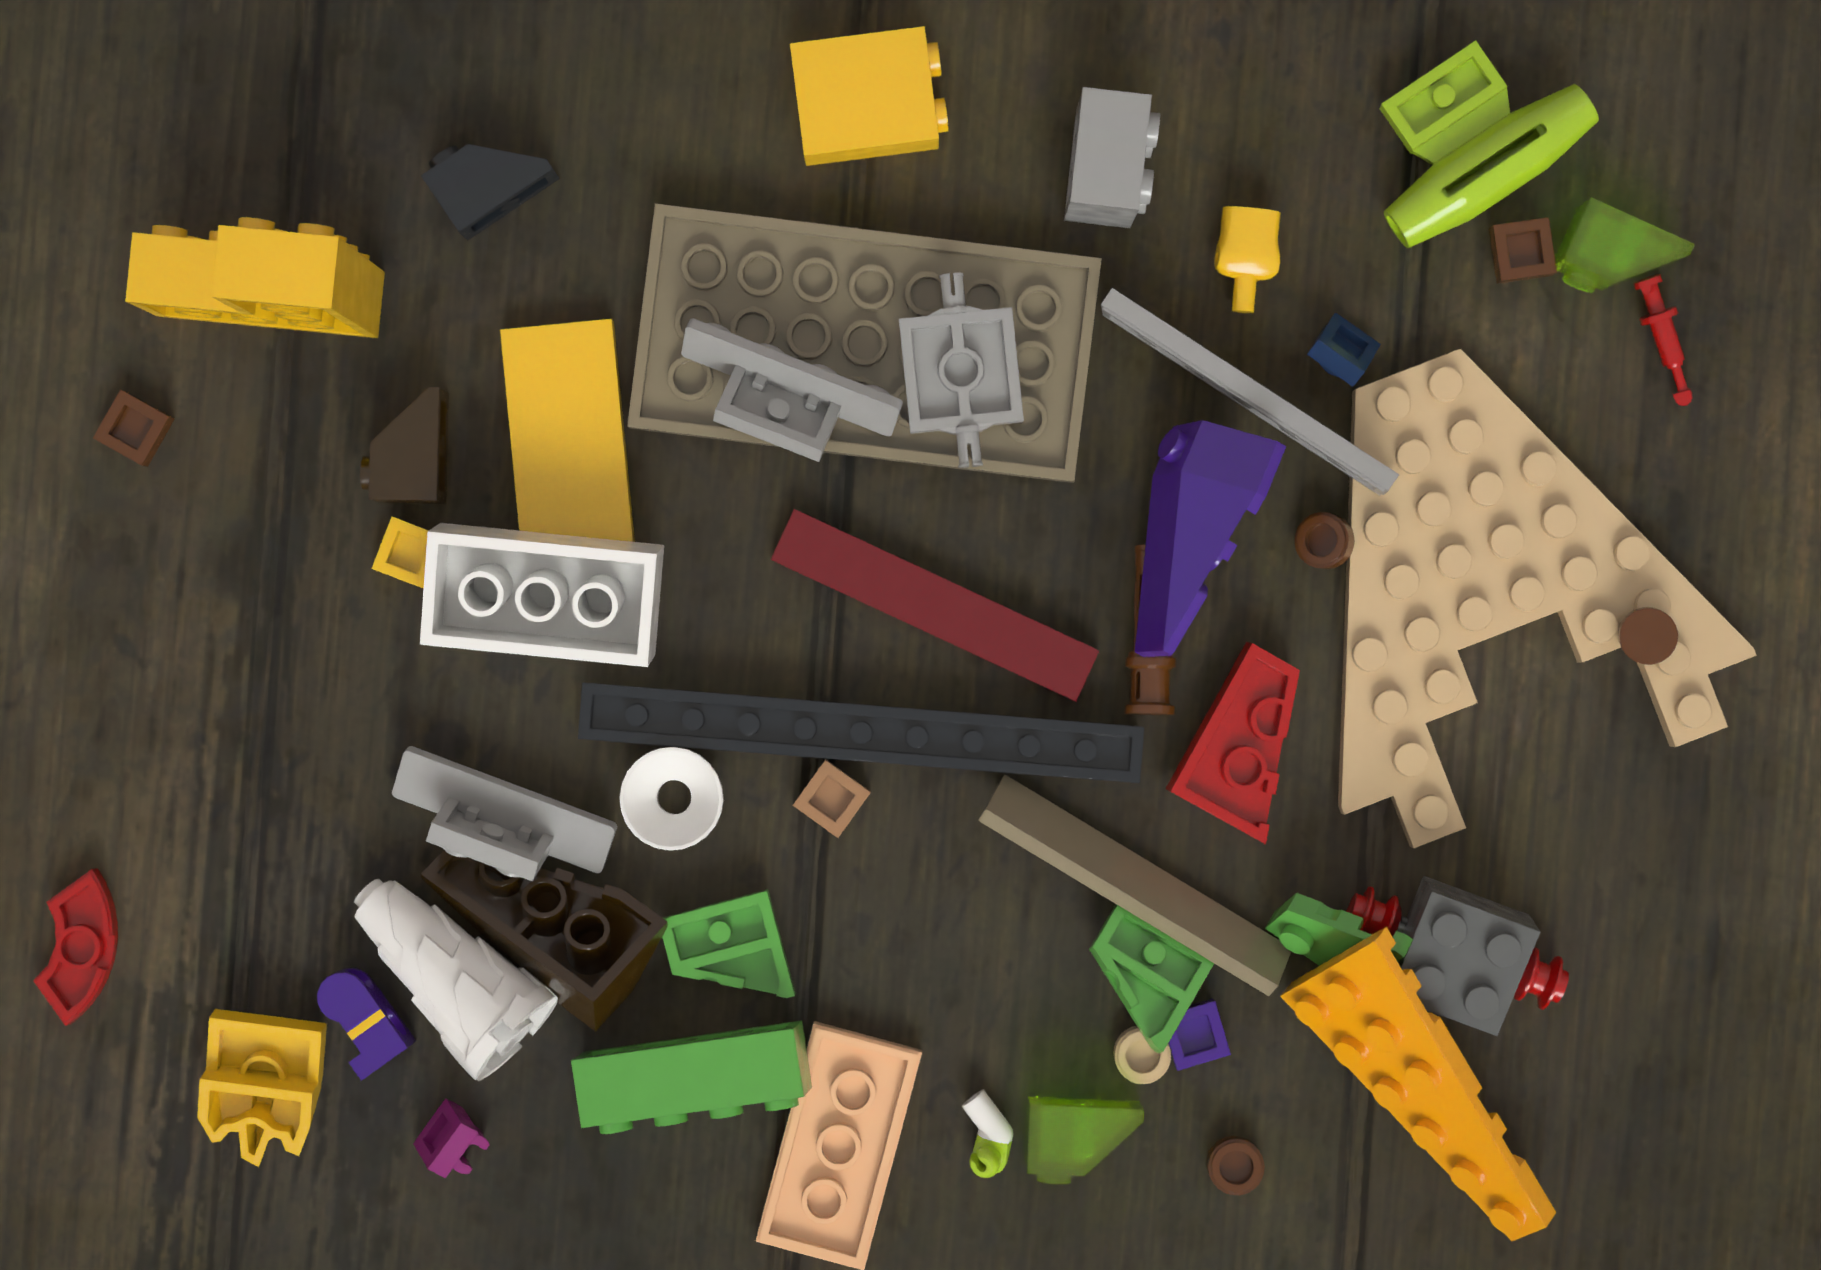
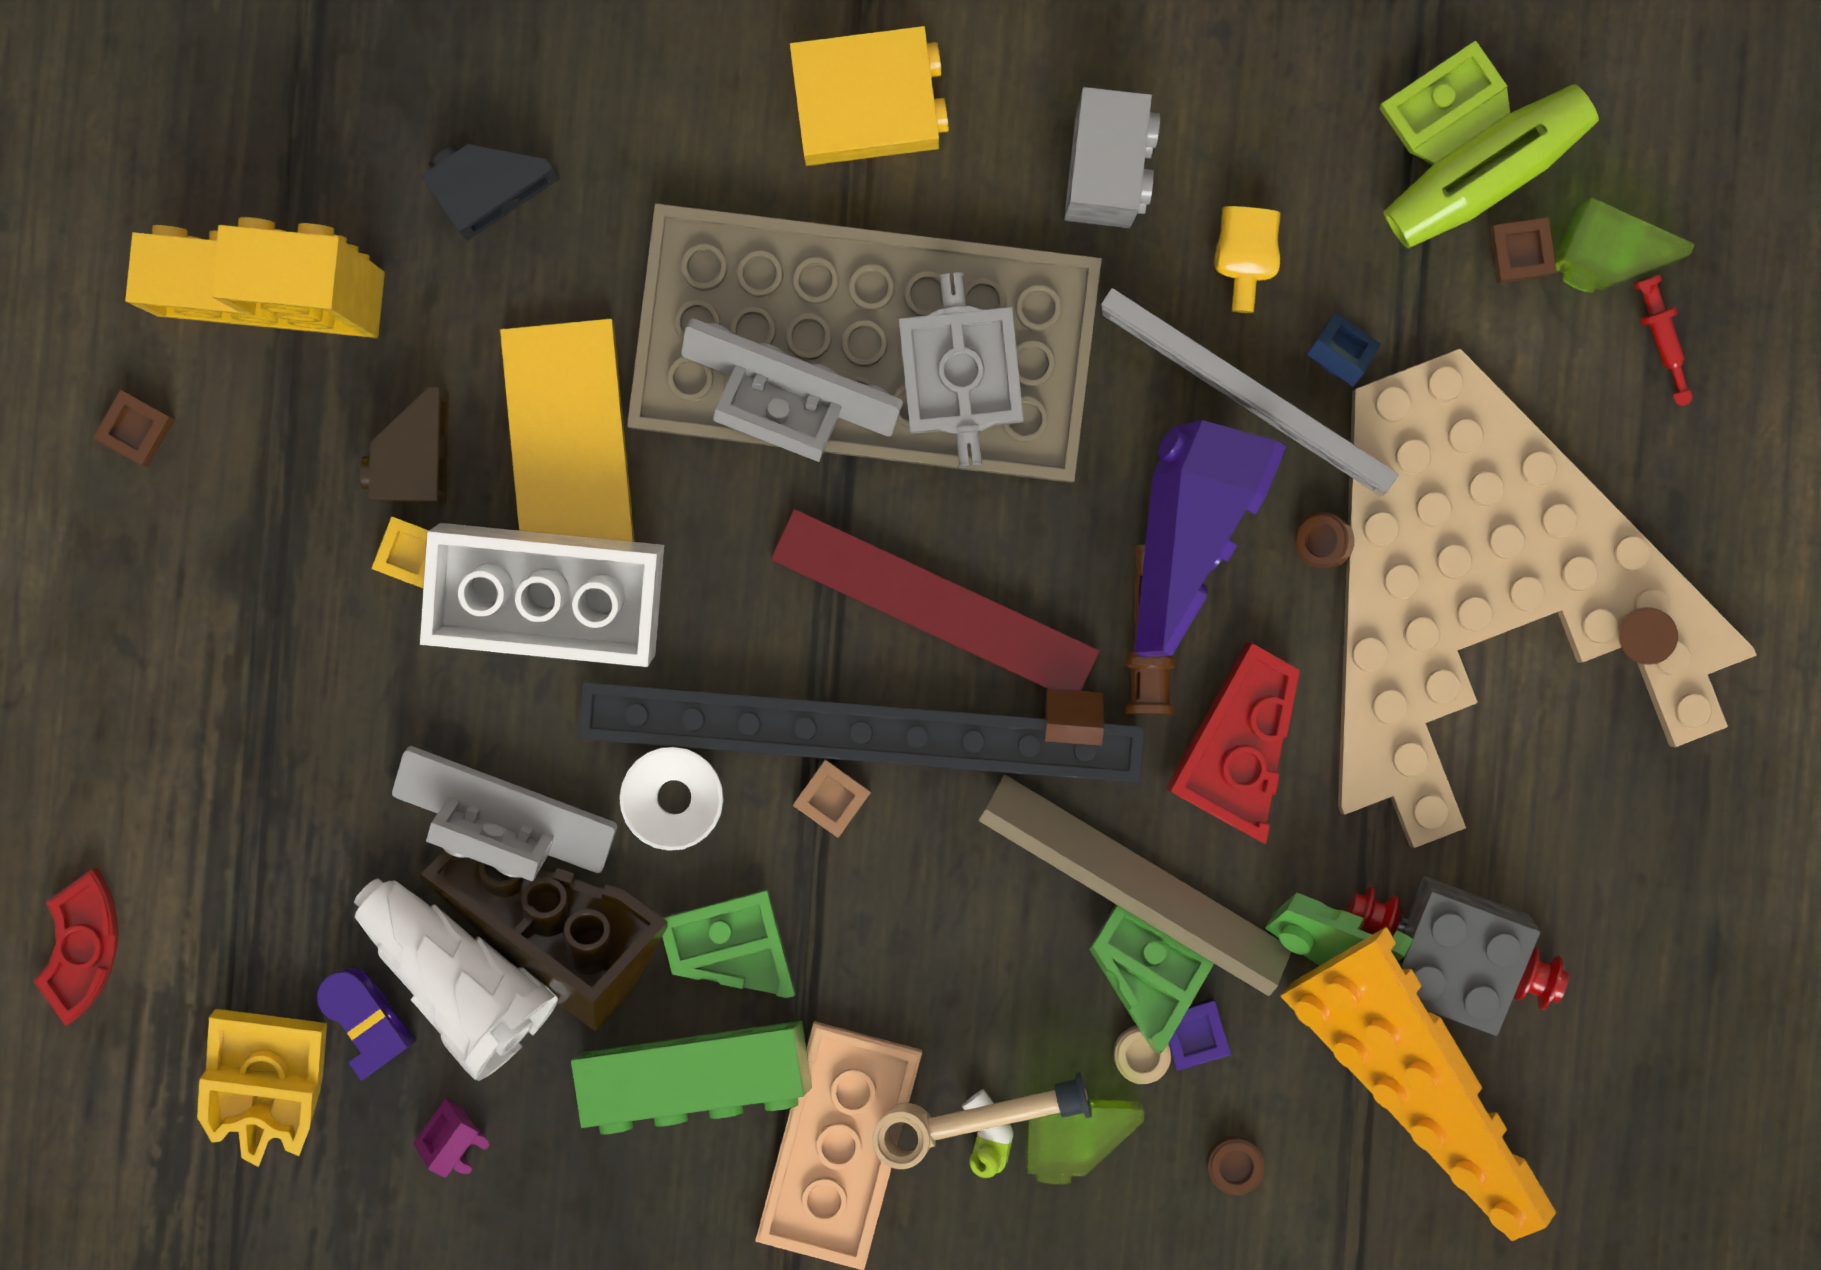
none -> tan piece [872,1072,1092,1169]
none -> reddish brown tile [1045,688,1104,746]

